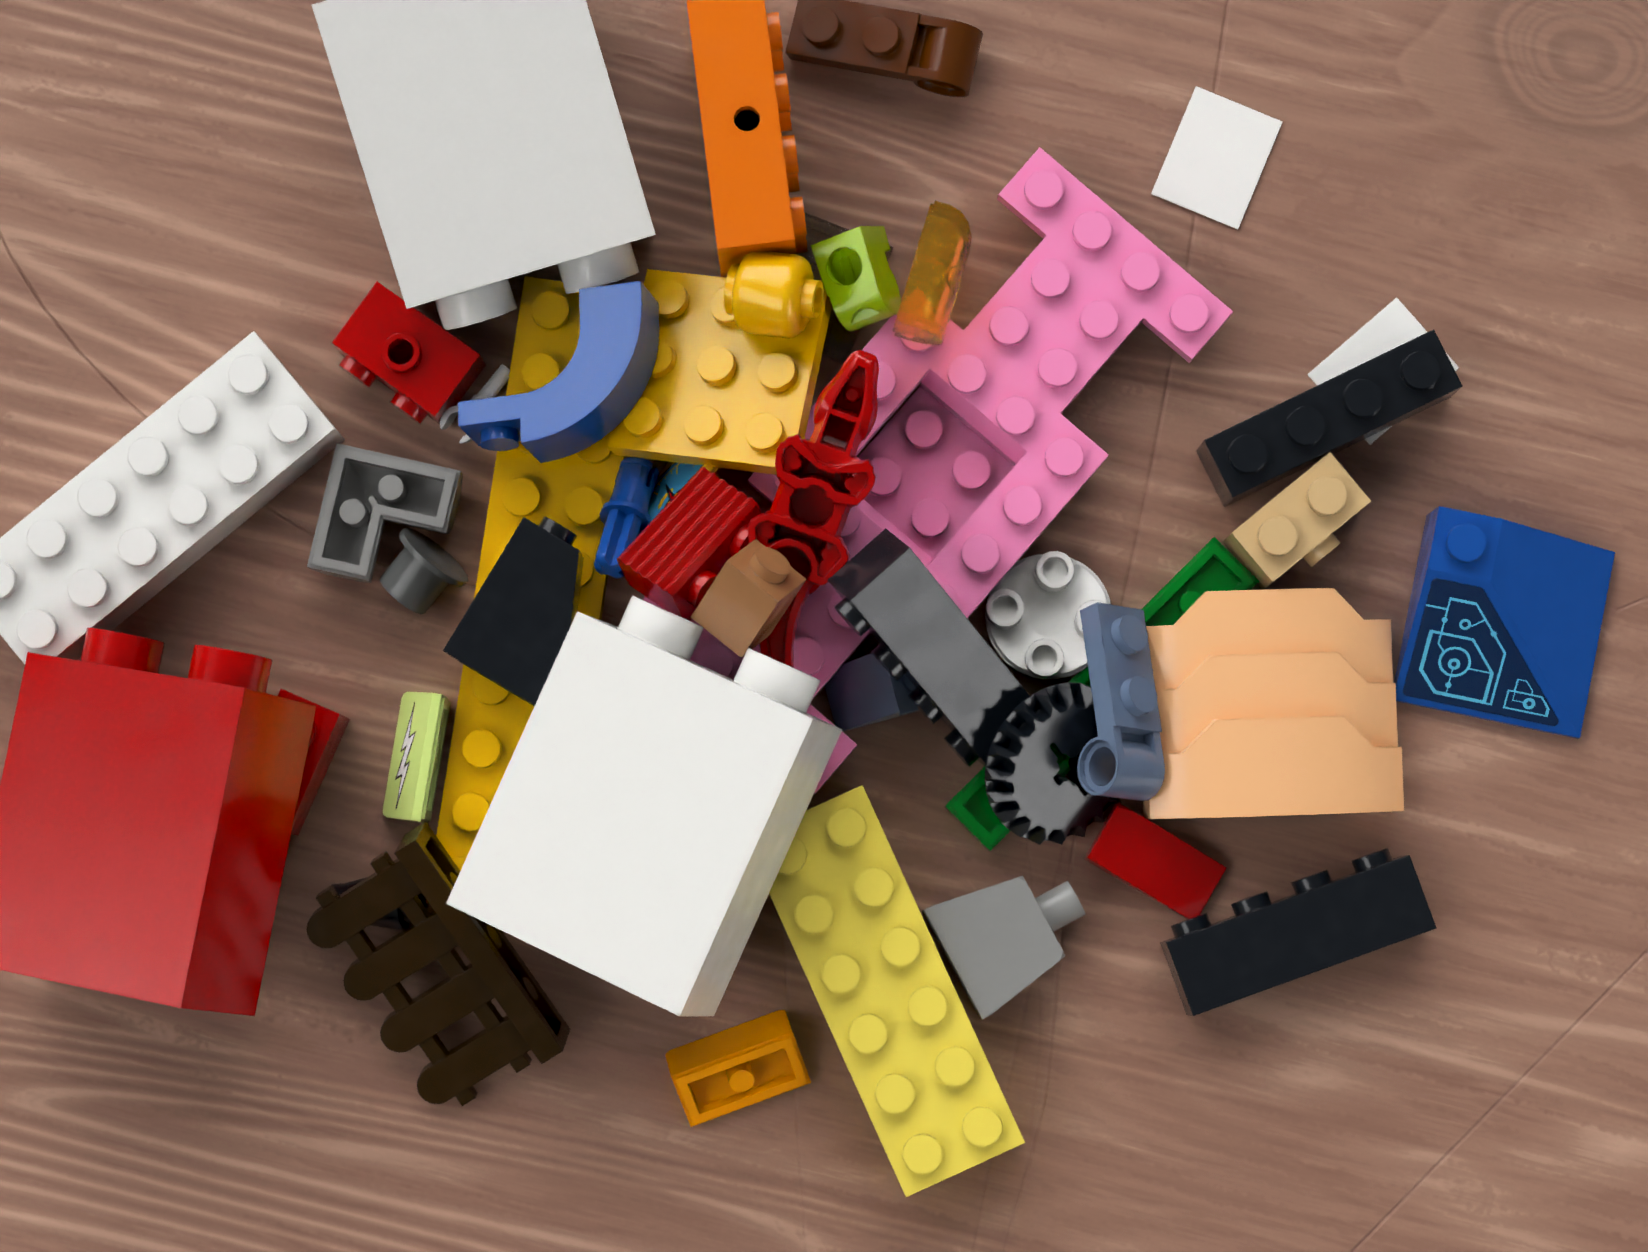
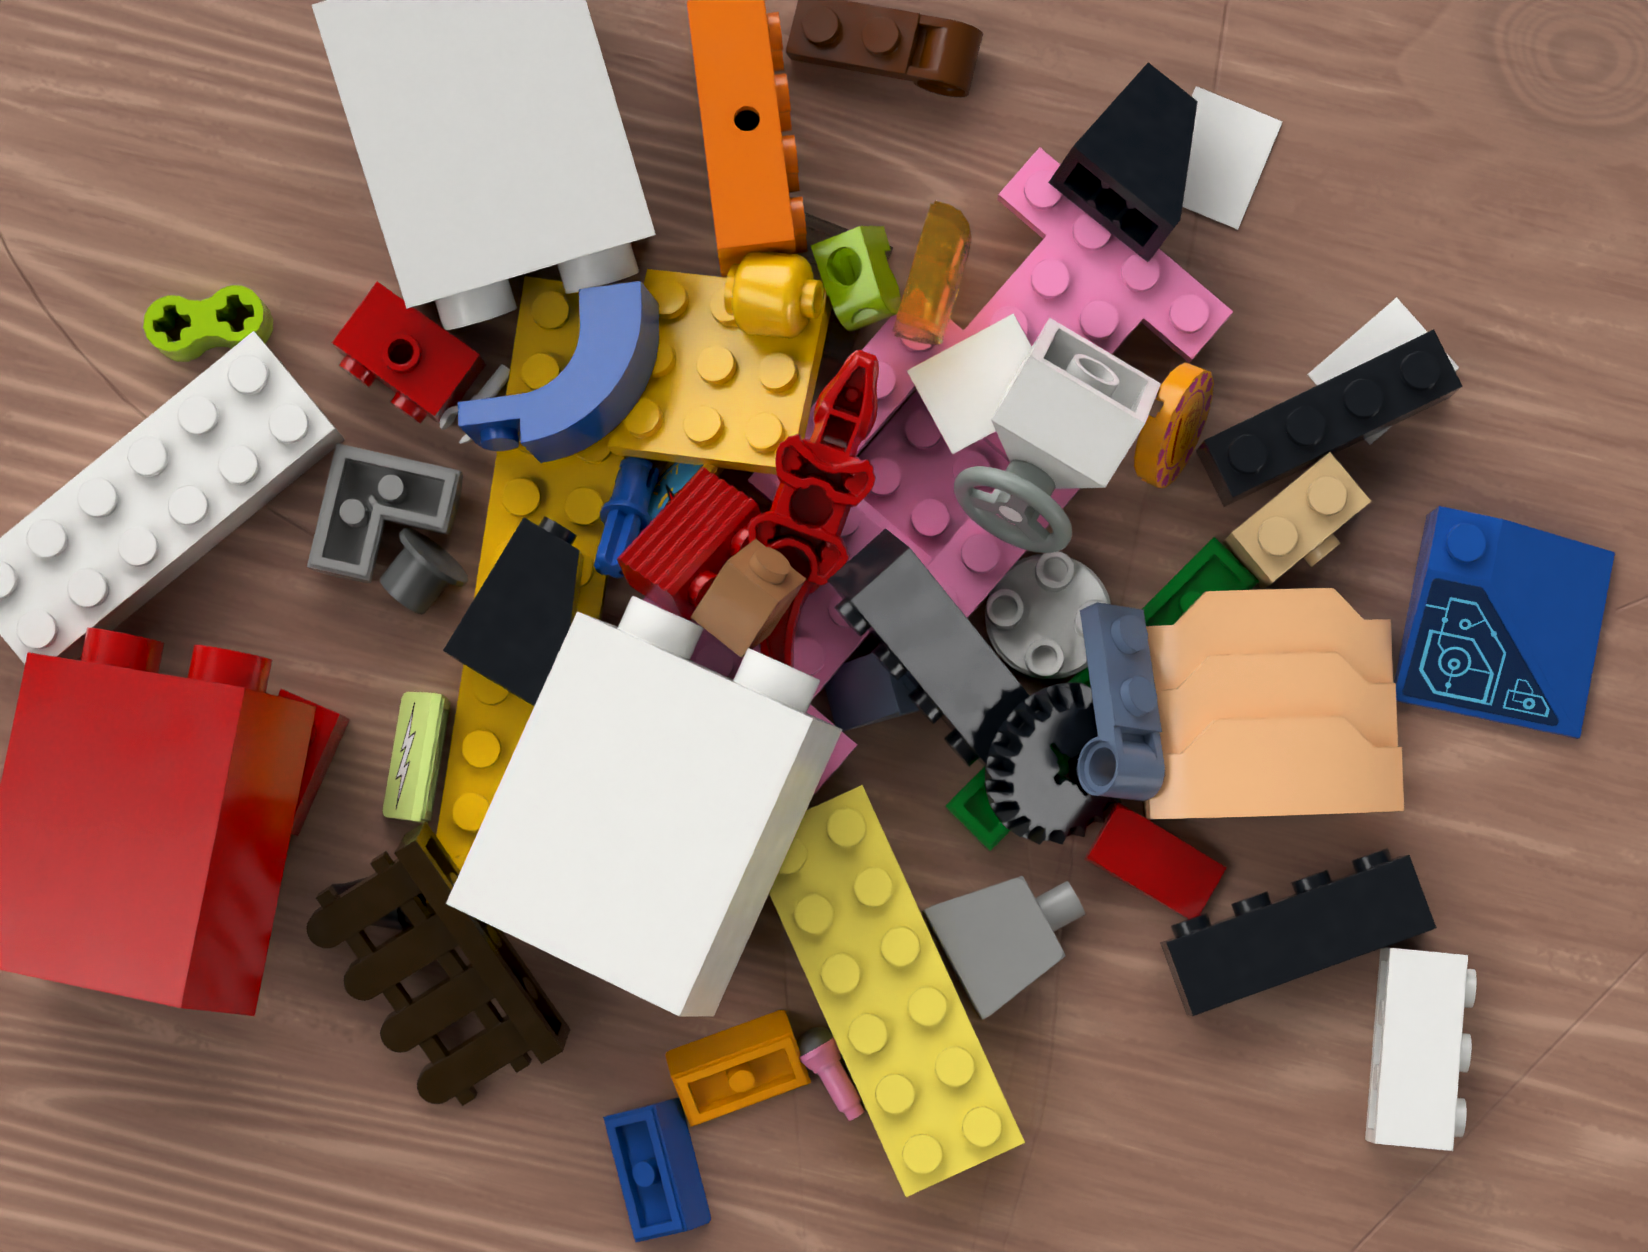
none -> lime axle [143,285,273,362]
none -> blue slope [603,1098,711,1243]
none -> bright pink piece [797,1027,865,1121]
none -> white sticker [907,313,1032,454]
none -> white piece [954,318,1161,553]
none -> black slope [1048,62,1198,262]
none -> light orange tile [1134,362,1214,488]
none -> white brick [1365,948,1477,1151]

